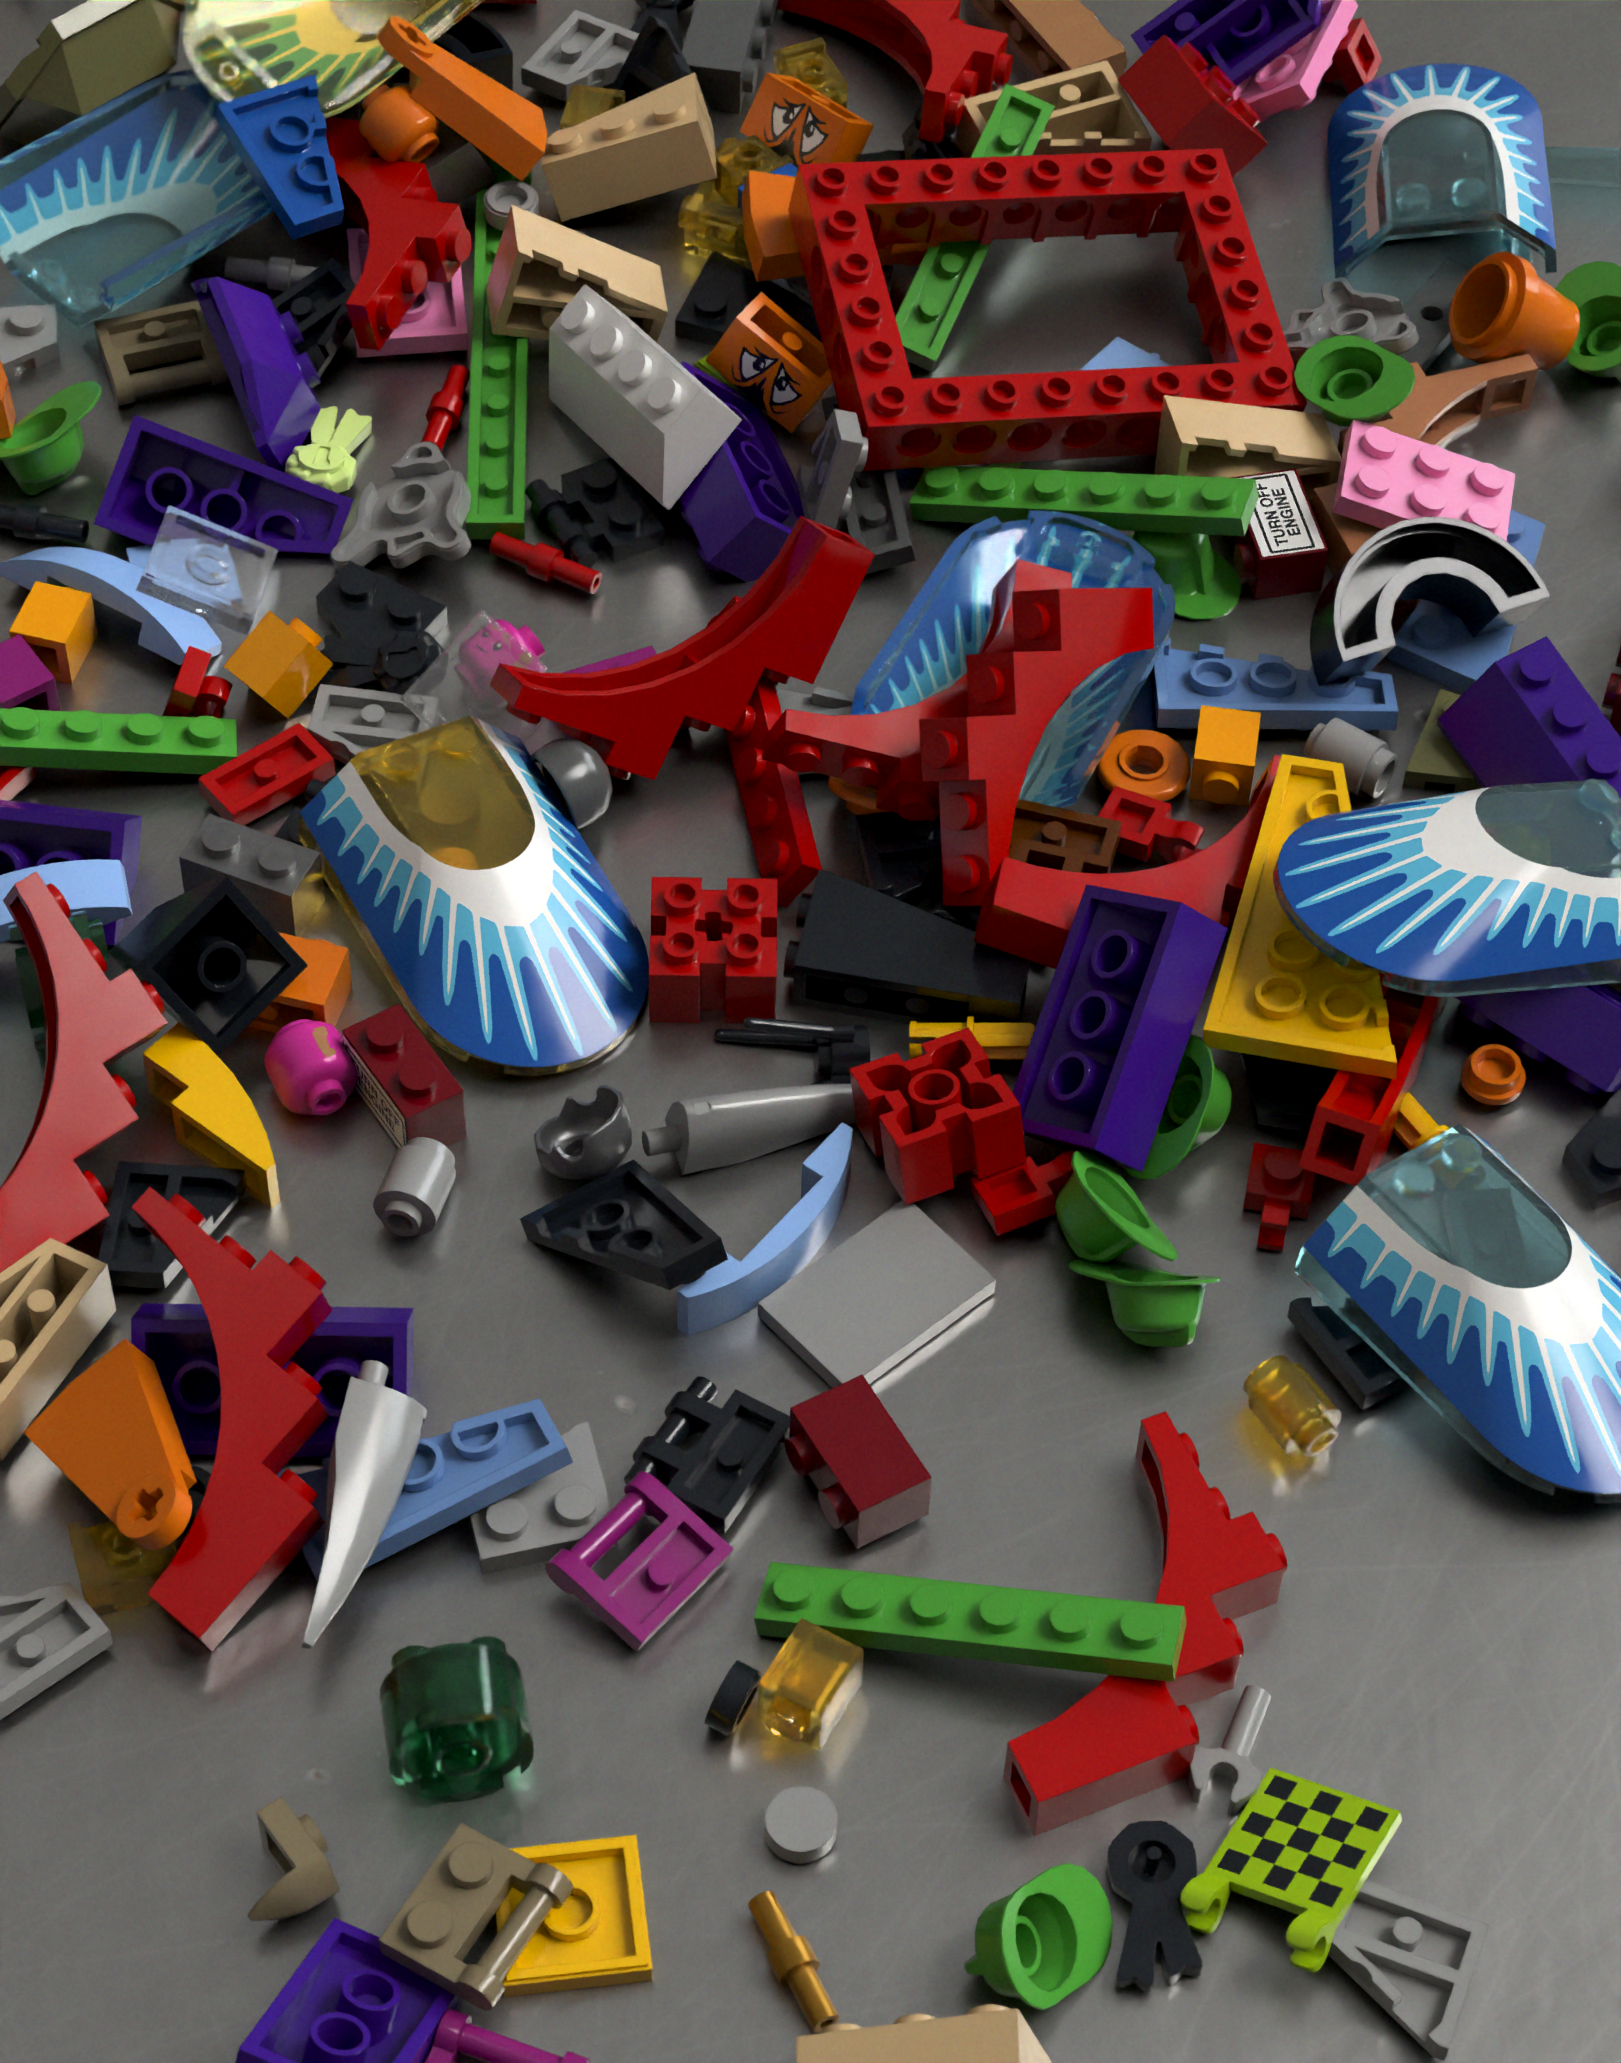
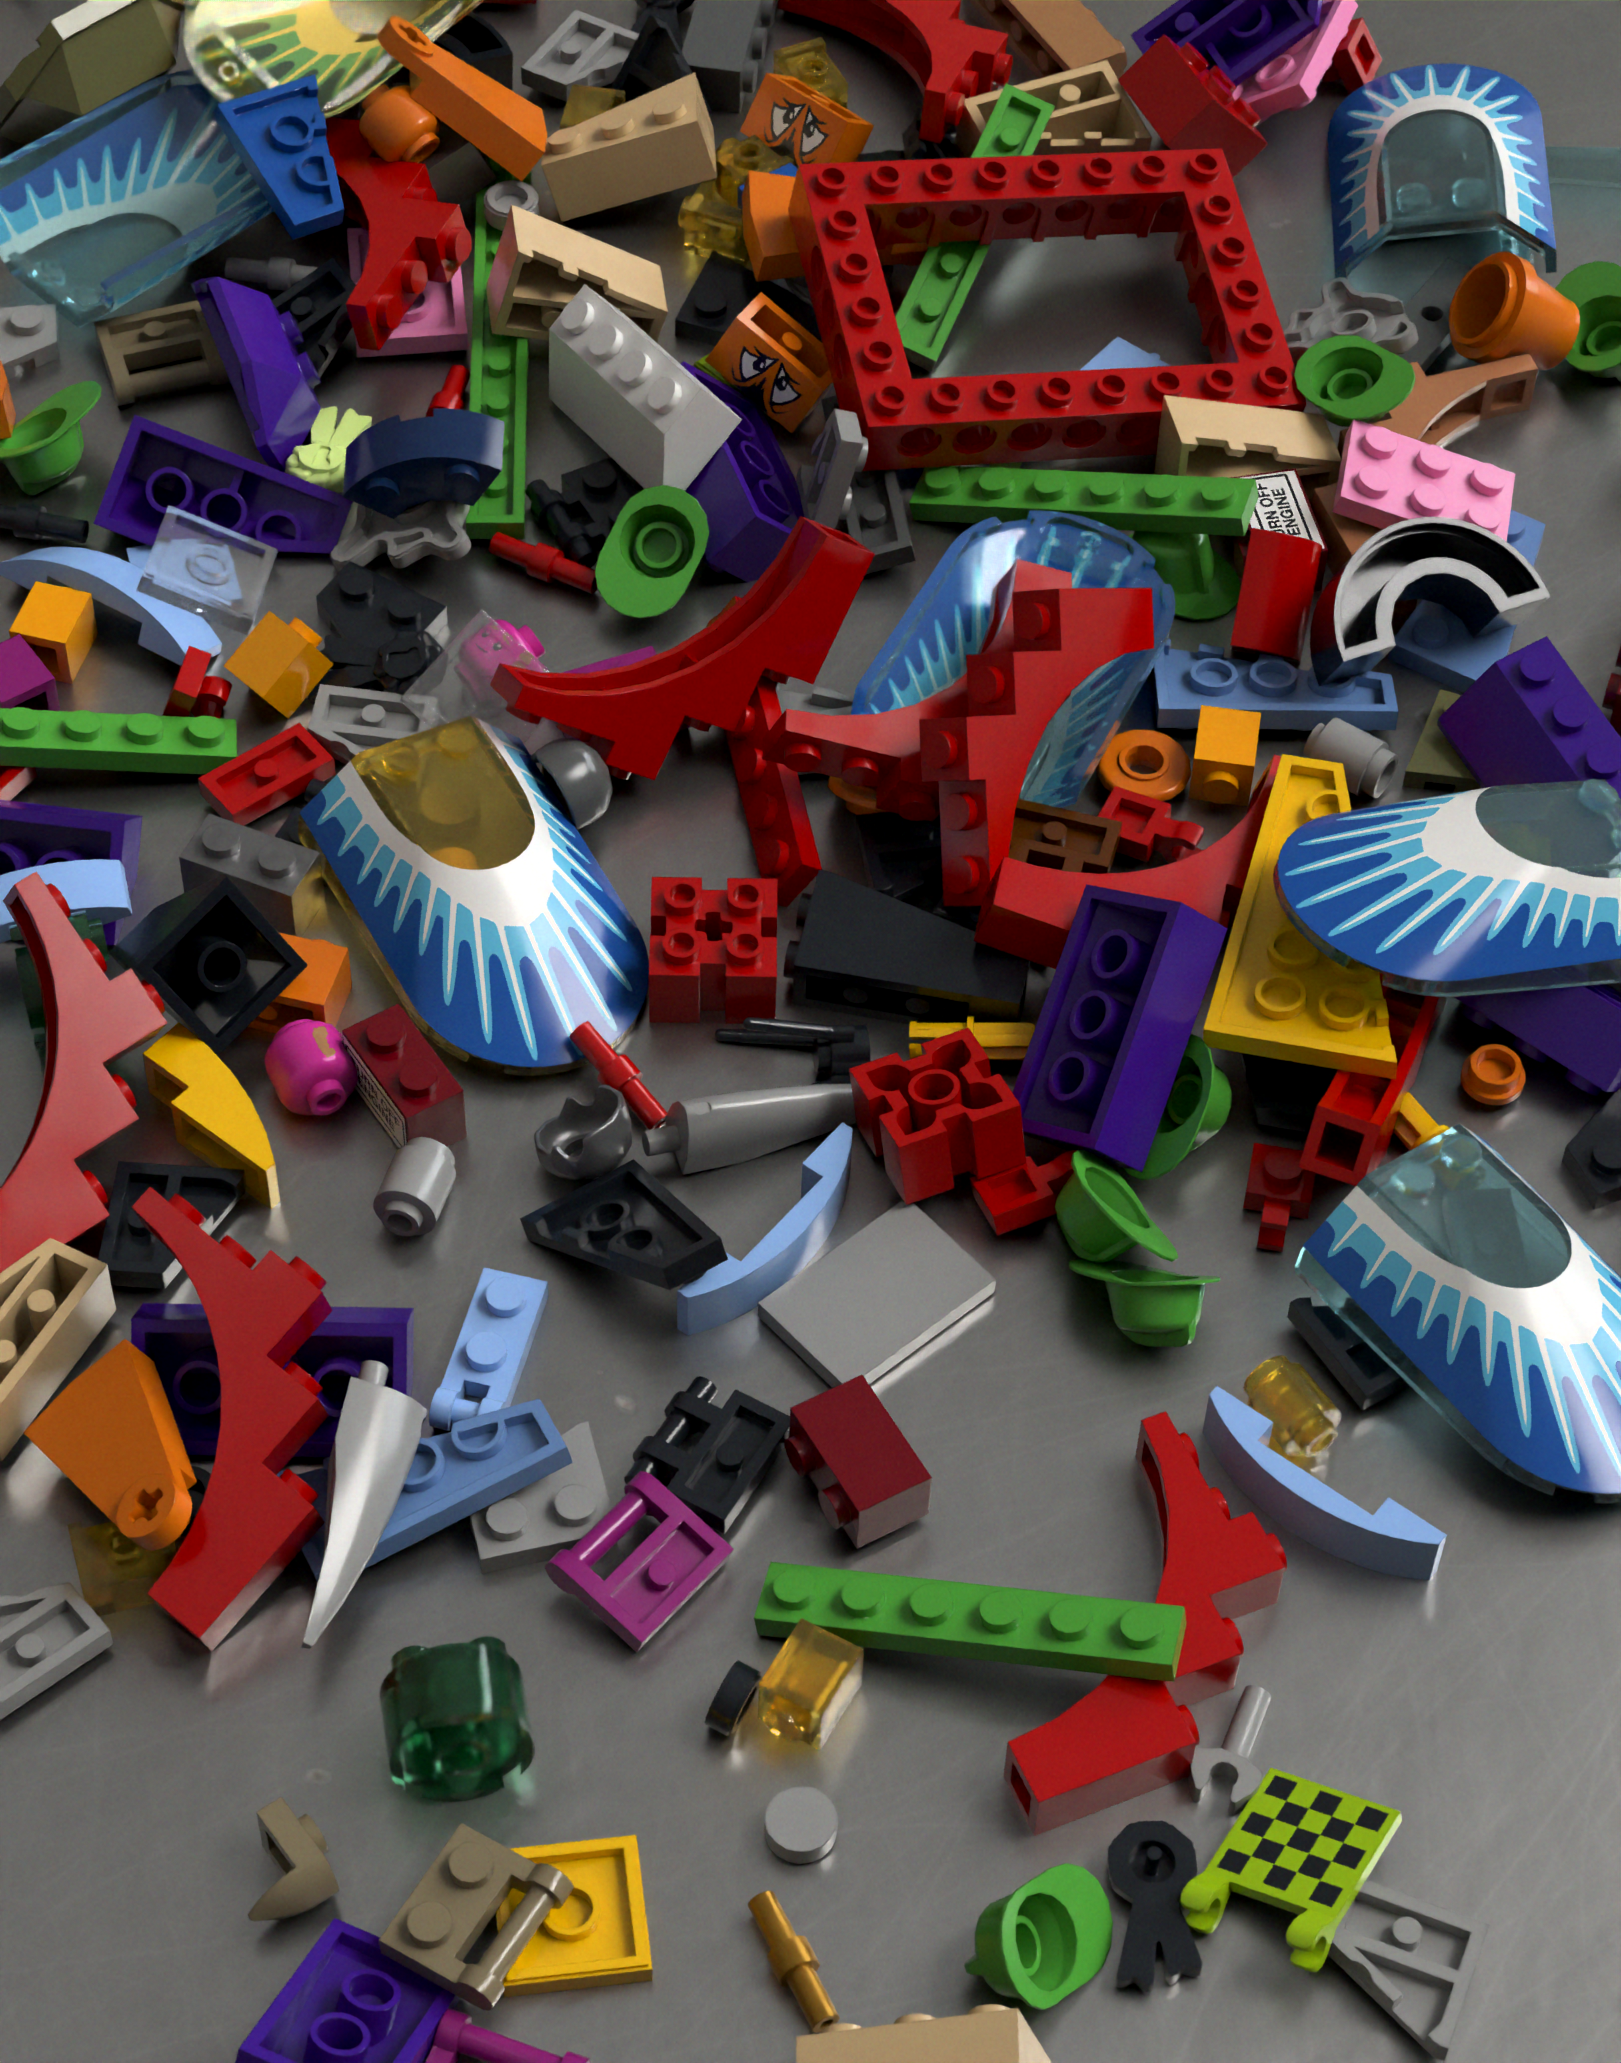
none -> dark blue brick [342,408,505,519]
none -> light blue plate [429,1267,549,1431]
none -> red bar [569,1021,667,1130]
none -> bright green piece [595,485,709,619]
none -> light blue slope [1203,1386,1447,1580]
none -> red brick [1230,528,1322,662]

